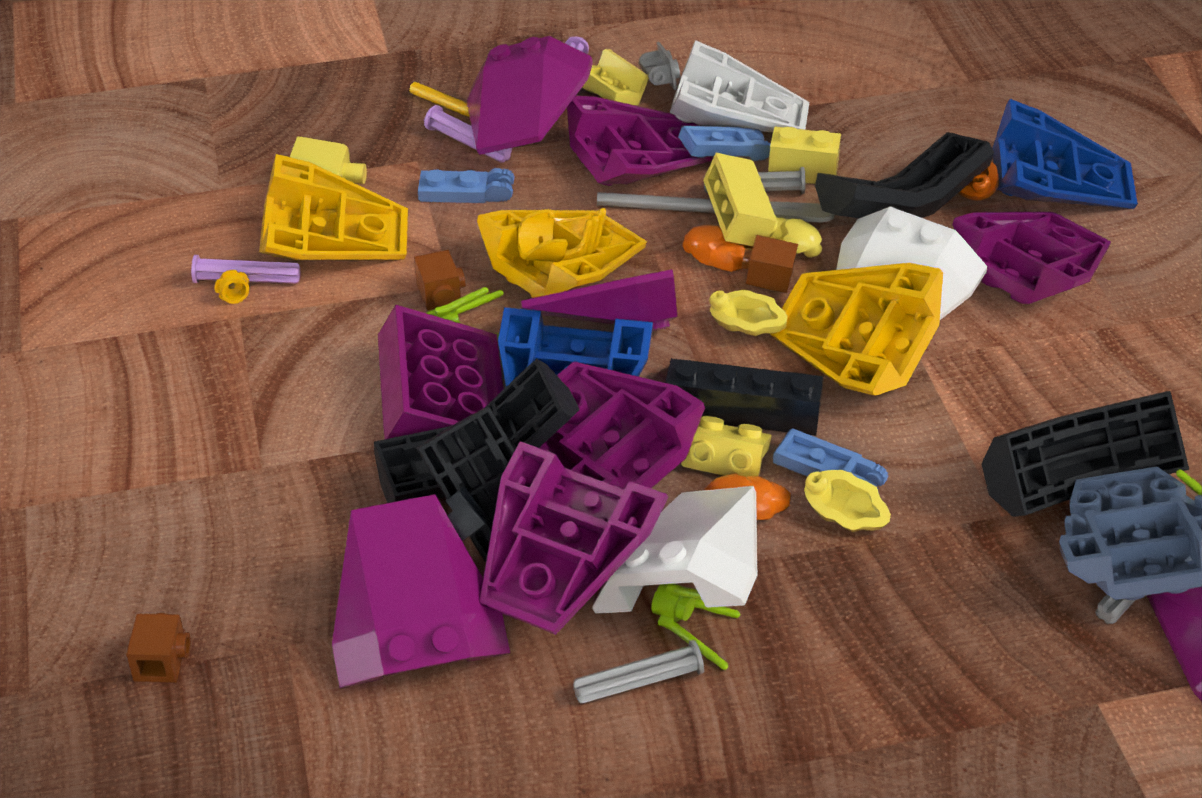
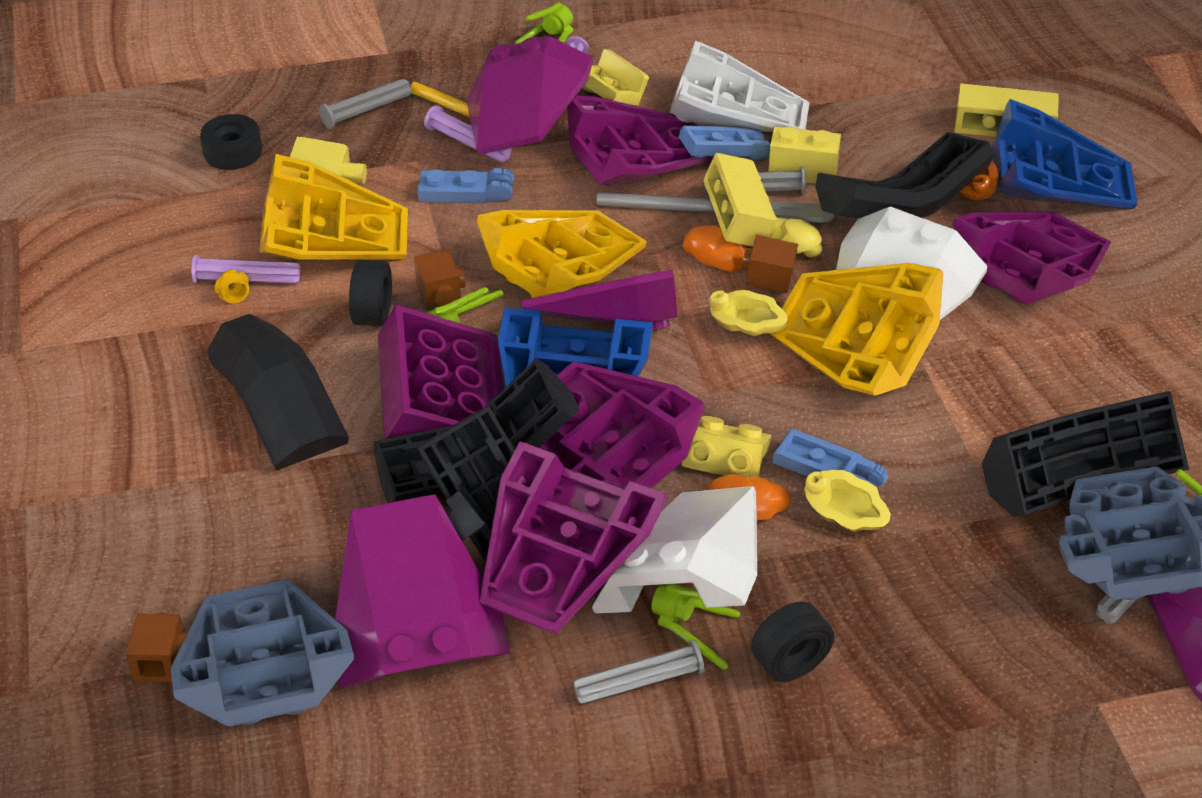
yellow helmet [517,208,606,262] -> none
light grey hinge [638,42,680,90] -> none
black slope [665,358,824,436] -> none
none -> sand blue wedge [171,579,354,727]
none -> black tyre [200,114,262,170]
none -> black piece [207,314,349,471]
none -> light grey axle [319,79,412,129]
none -> black tyre [349,260,392,327]
none -> lime plant [515,2,573,44]
none -> black tyre [751,602,835,682]
none -> light yellow brick [954,83,1059,137]

